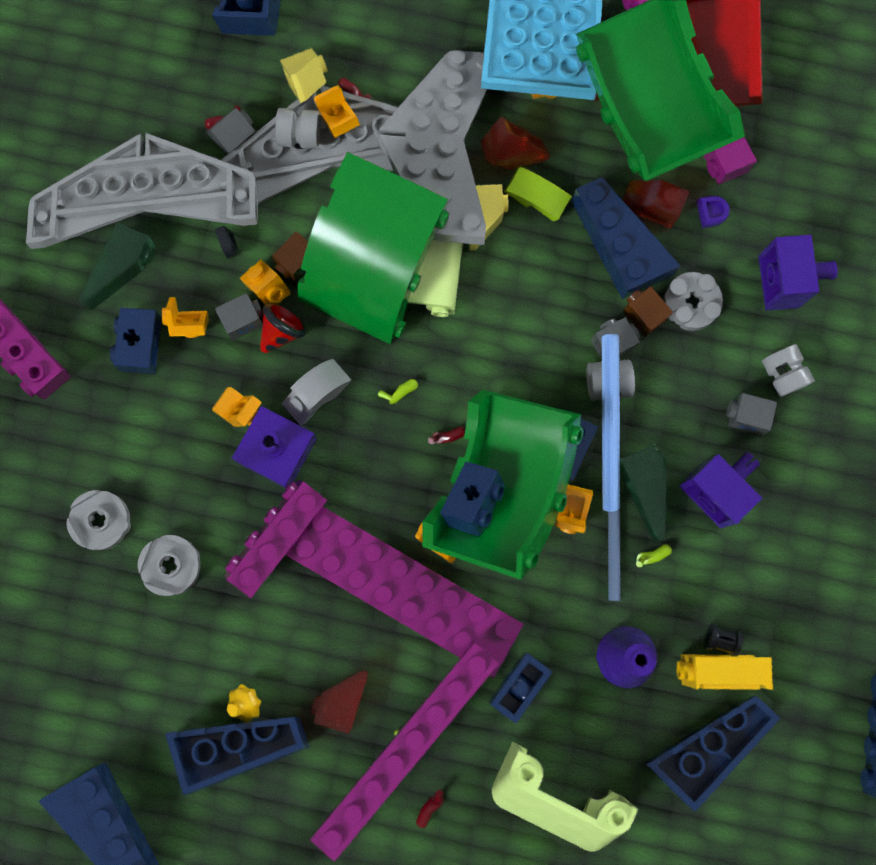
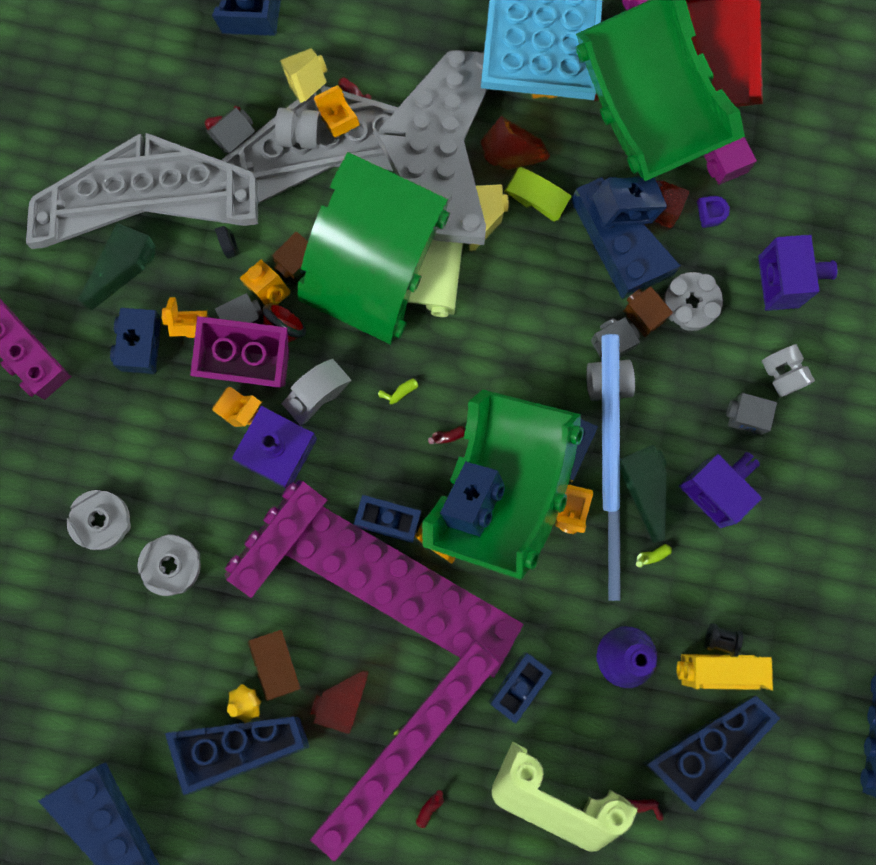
none -> magenta slope [190,316,289,387]
none -> reddish brown hinge [248,629,300,701]
none -> dark blue brick [354,495,421,543]
none -> dark blue brick [592,176,667,226]
none -> dark red piece [627,799,664,821]

